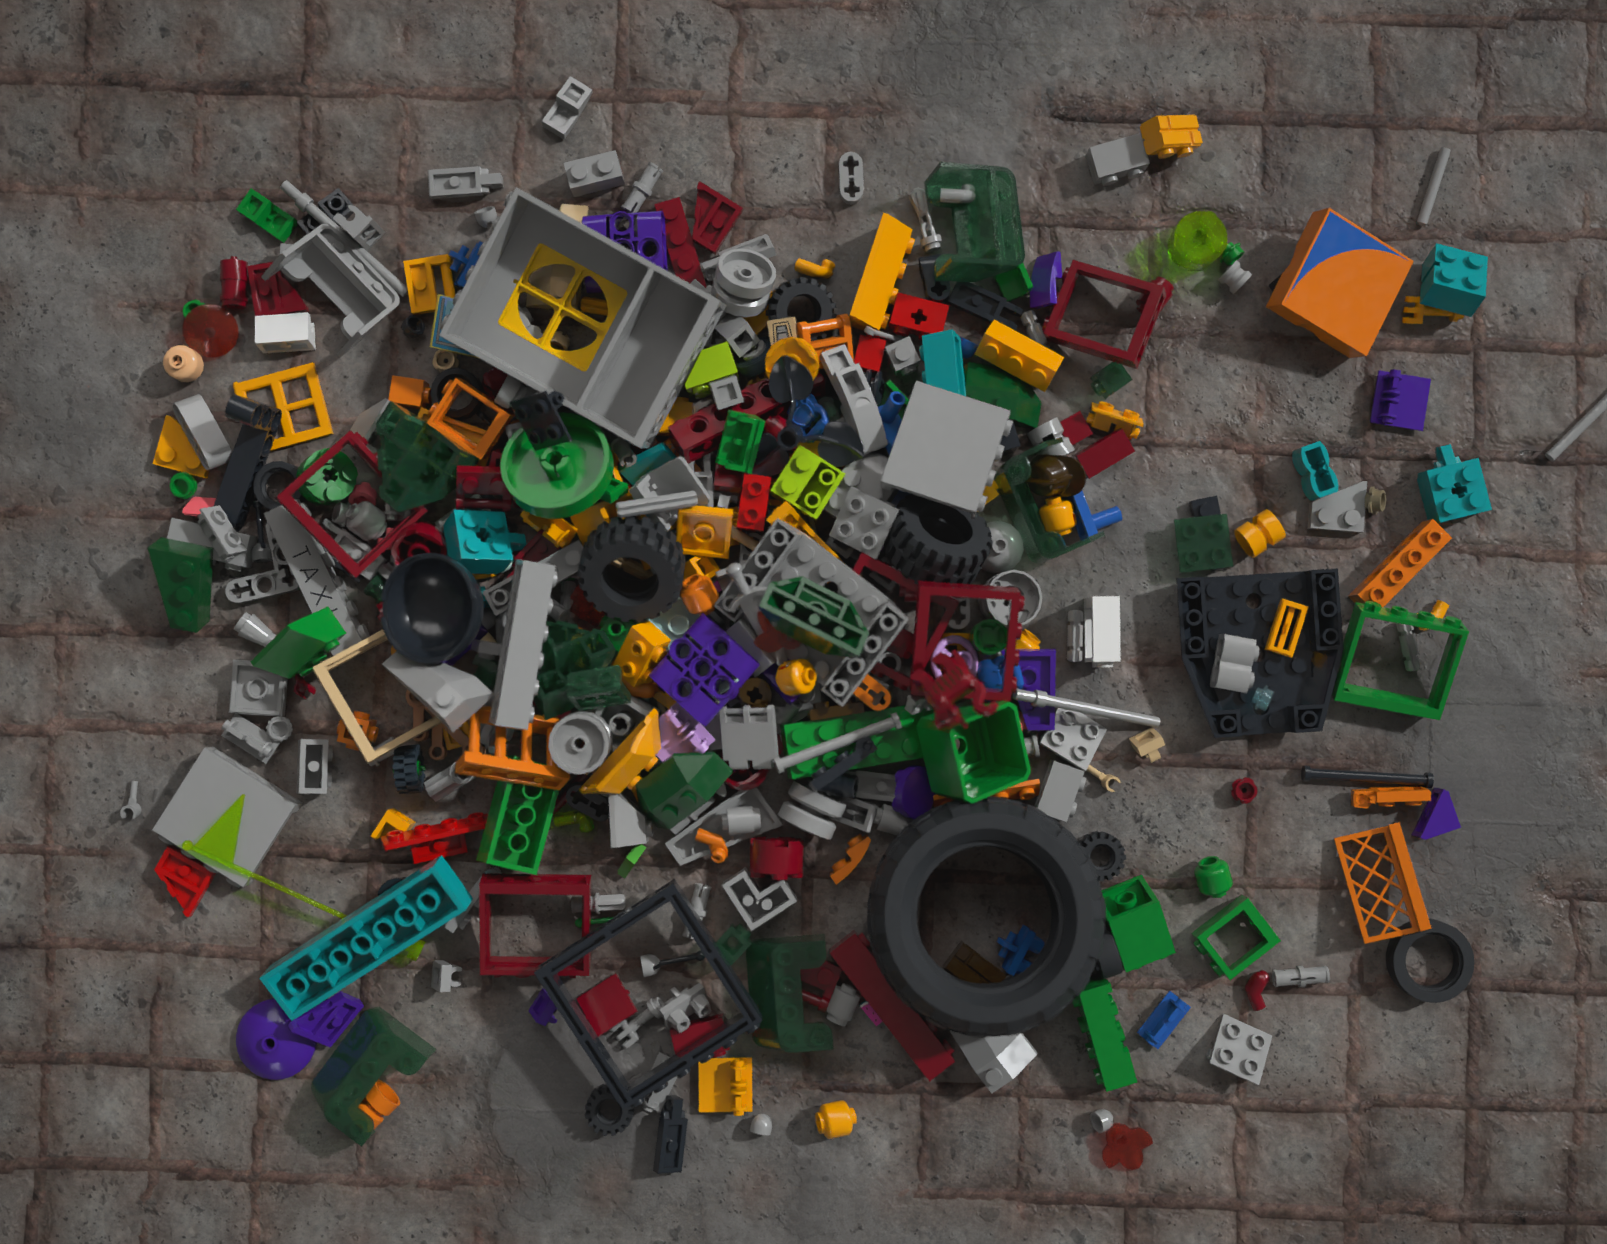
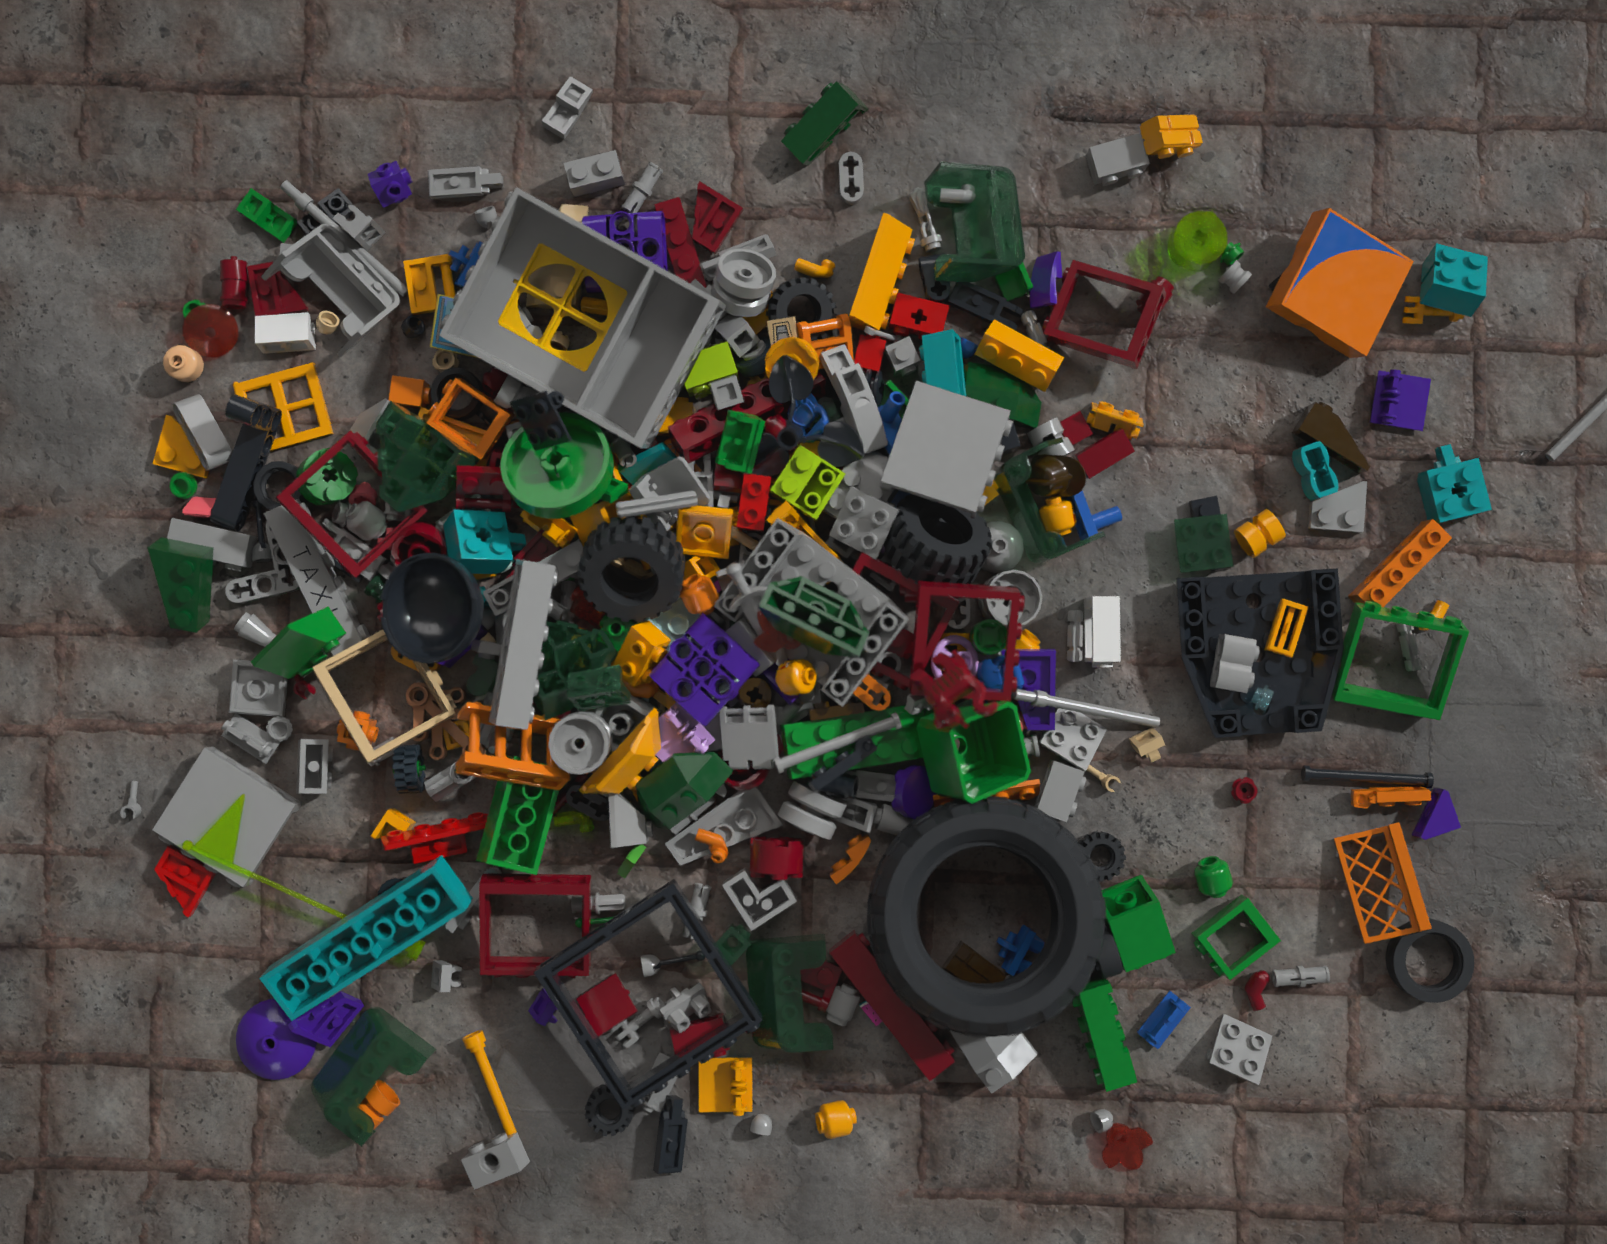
light grey hinge [197,505,247,562] -> none
light grey wedge [382,651,494,732] -> none
light grey brick [722,806,761,835] -> none
clear green bracket [1090,362,1133,400] -> none
dark tan plate [1365,487,1386,515] -> none
light grey bar [1416,147,1451,226] -> none
none -> tan hinge [316,311,340,335]
none -> dark purple brick [368,161,413,208]
none -> light grey brick [461,1132,530,1190]
none -> light orange piece [462,1030,517,1136]
none -> dark green wedge [781,81,869,165]
none -> dark brown slope [1292,402,1370,474]

